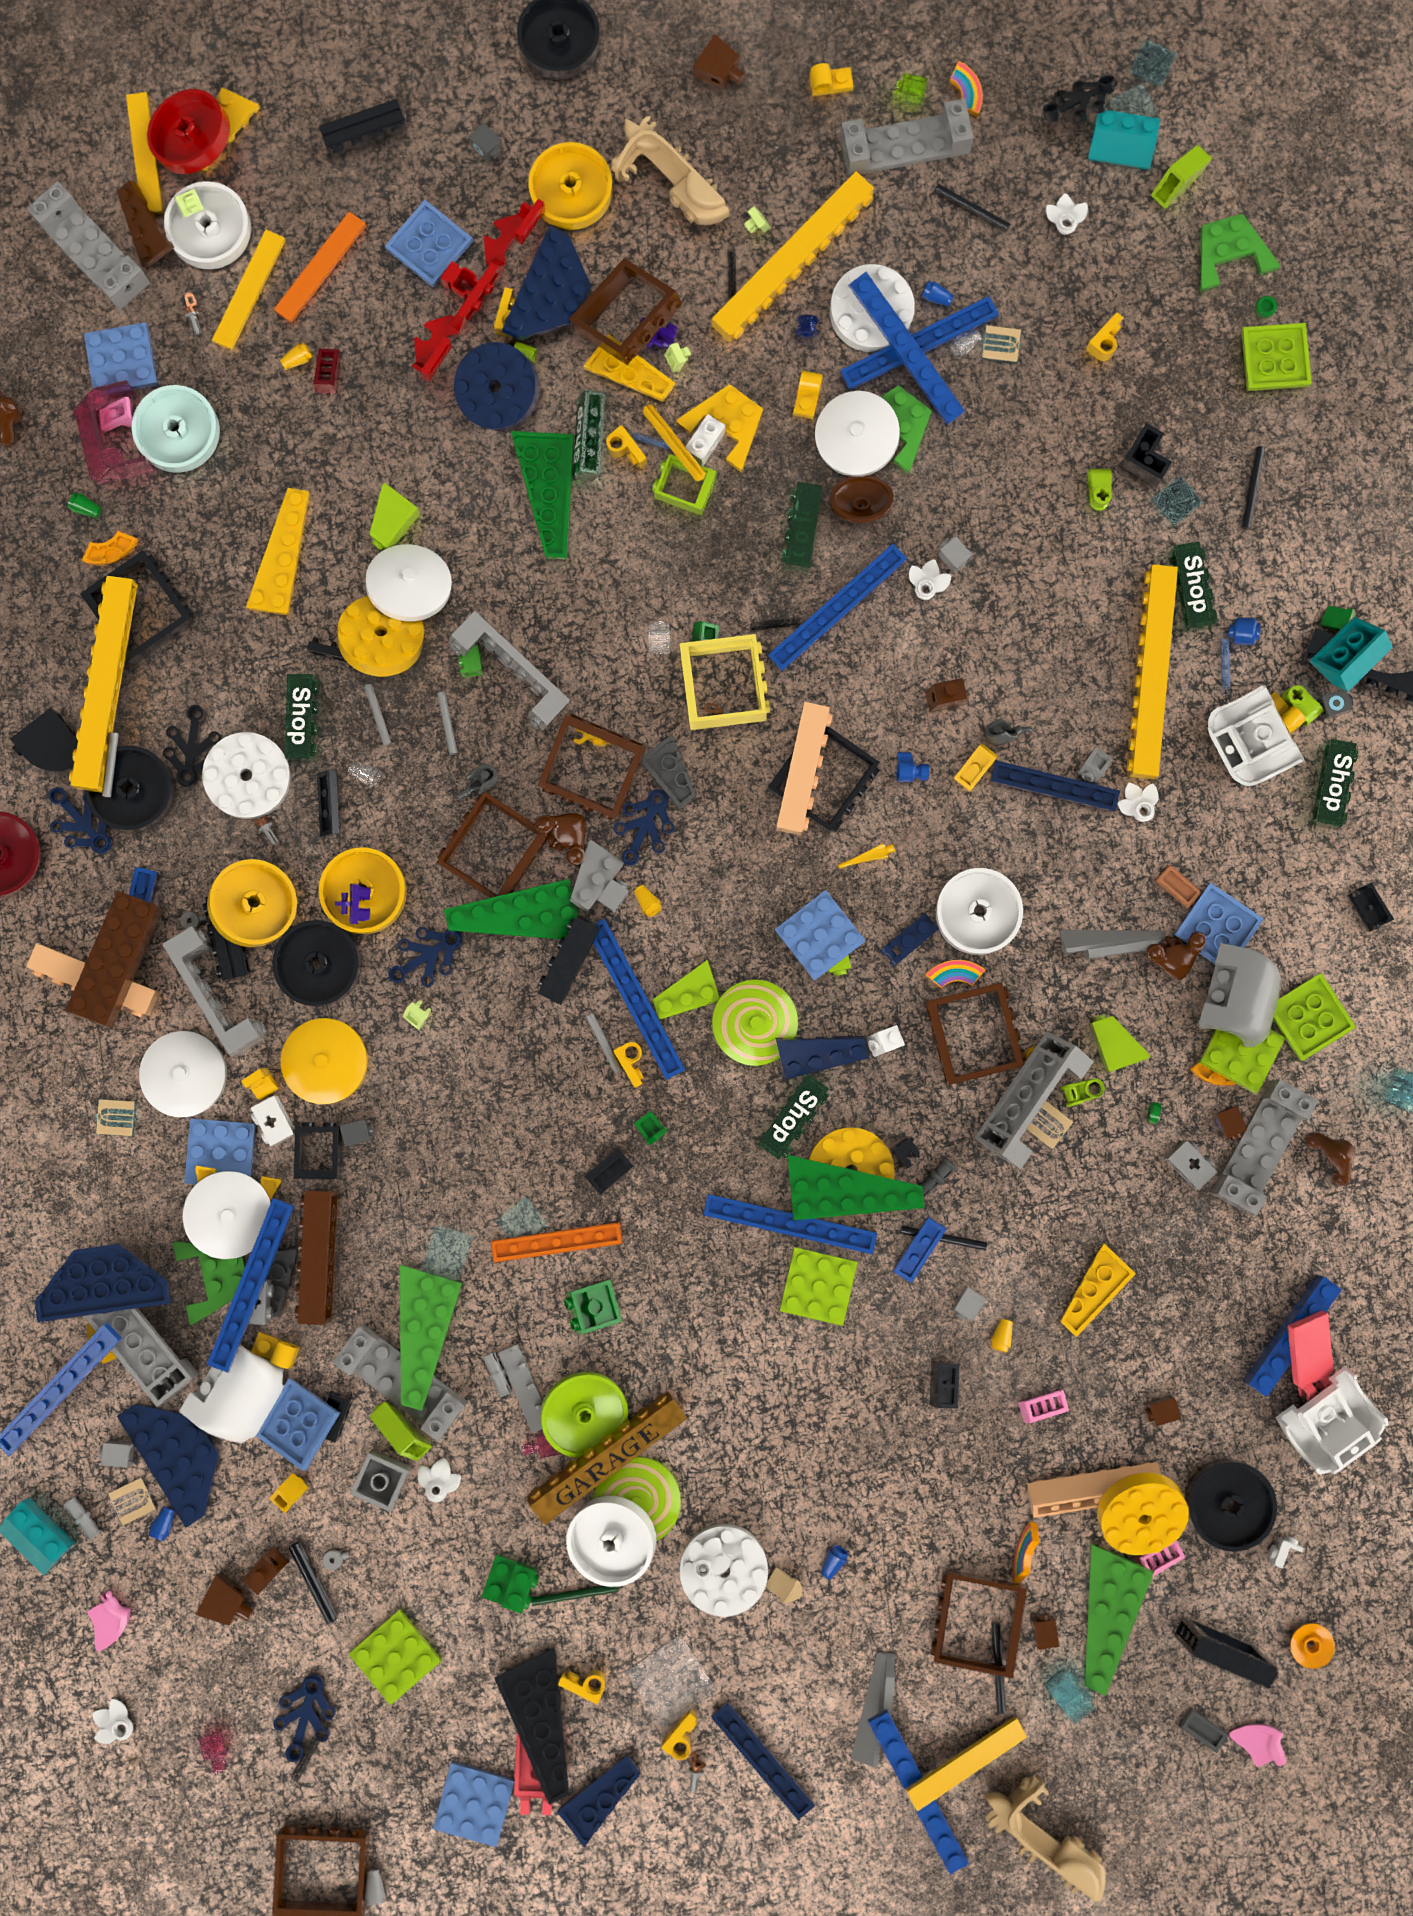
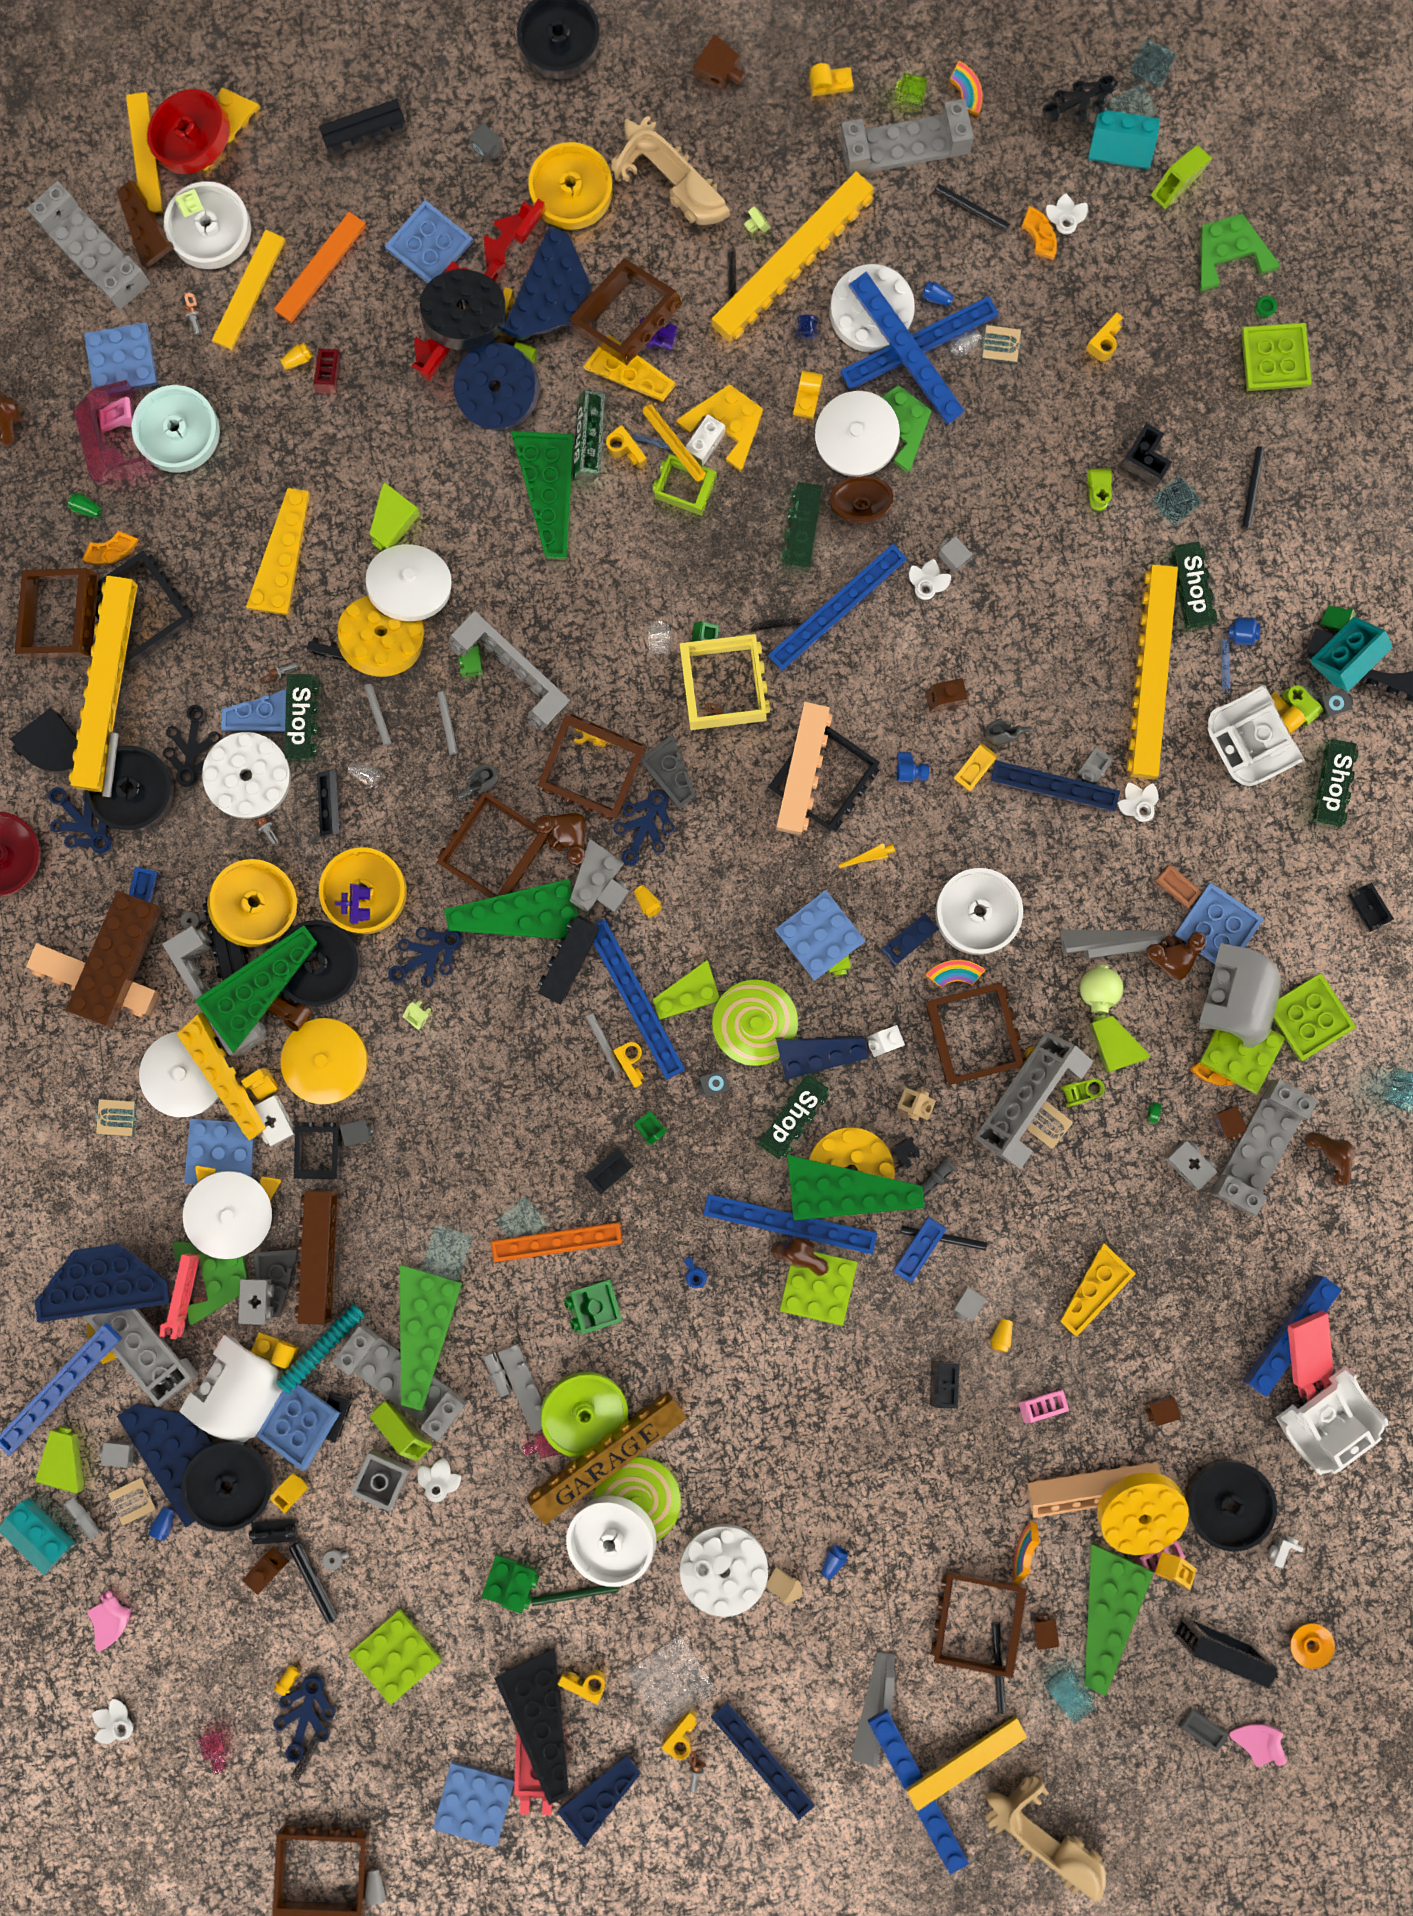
reddish brown torso [196,1572,254,1625] -> none
blue plate [207,1198,295,1373] -> none
yellowish green tile [664,343,691,373] -> none
none -> reddish brown window [15,568,99,659]
none -> lime slope [35,1425,84,1494]
none -> coral tile [159,1253,200,1339]
none -> yellow wing [176,1012,266,1141]
none -> black piece [181,1440,271,1532]
none -> green wing [195,926,317,1054]
none -> medium blue wing [221,689,288,732]
none -> black hinge [249,1519,296,1545]
none -> piece [260,662,298,684]
none -> reddish brown piece [267,995,312,1031]
none -> yellow pin [274,1665,301,1696]
none -> teal piece [276,1304,365,1395]
none -> black piece [420,269,506,350]
none -> blue piece [685,1257,707,1289]
none -> dark grey brick [697,1069,731,1098]
none -> reddish brown head [771,1238,829,1276]
none -> tan brick [897,1088,936,1121]
none -> light orange tile [1021,206,1057,260]
none -> yellowish green brick [1080,965,1123,1014]
none -> yellow plate [1155,1552,1197,1590]

